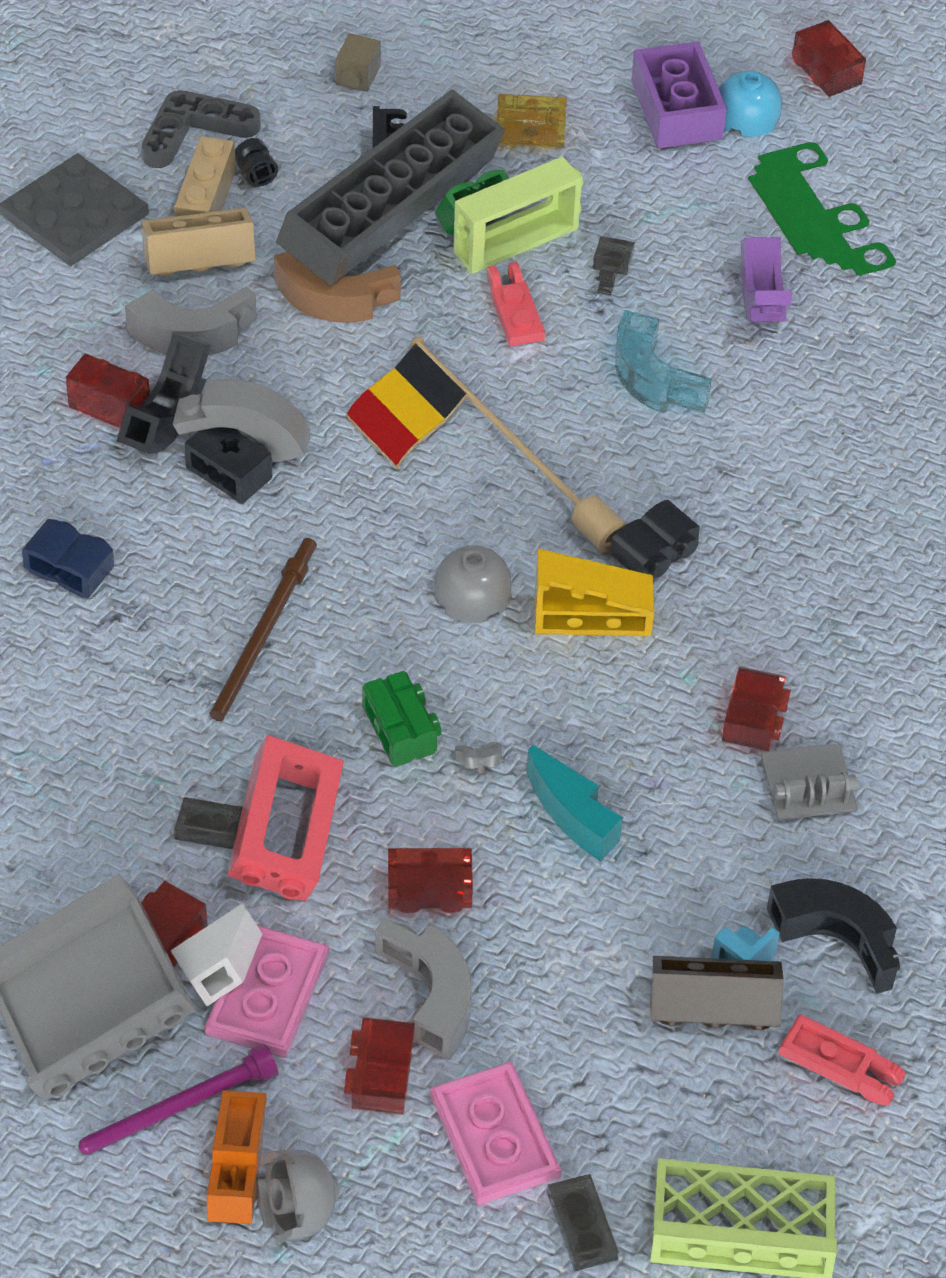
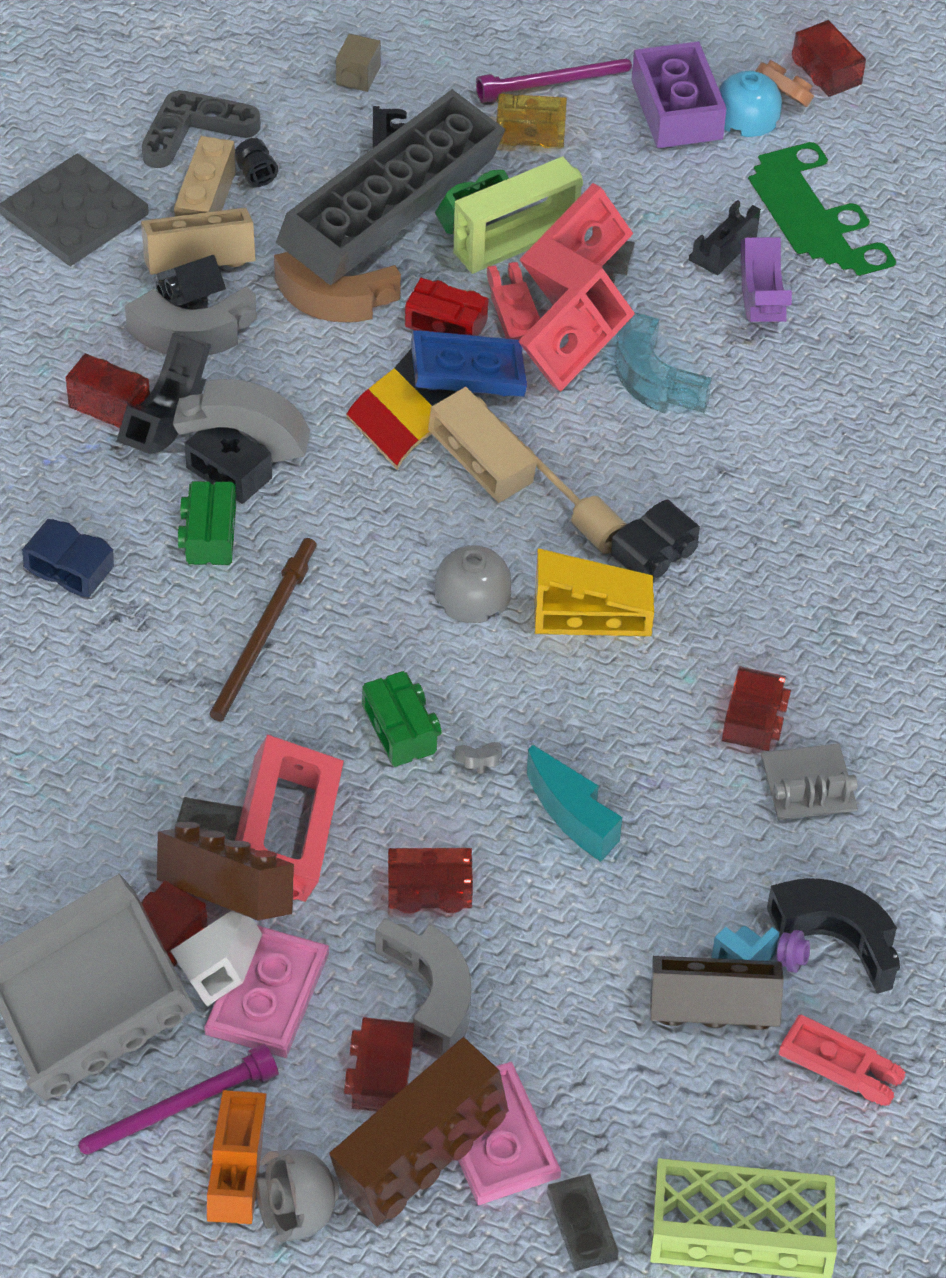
none -> black brick [156,255,226,306]
none -> reddish brown brick [157,822,294,921]
none -> green brick [178,481,236,565]
none -> reddish brown brick [329,1036,509,1227]
none -> red brick [405,277,489,336]
none -> blue plate [411,330,527,397]
none -> tan brick [428,387,537,503]
none -> magenta piece [476,58,632,103]
none -> coral bracket [518,183,635,392]
none -> black hinge [689,200,761,276]
none -> nougat plate [755,60,814,107]
none -> medium lavender plate [777,930,810,973]

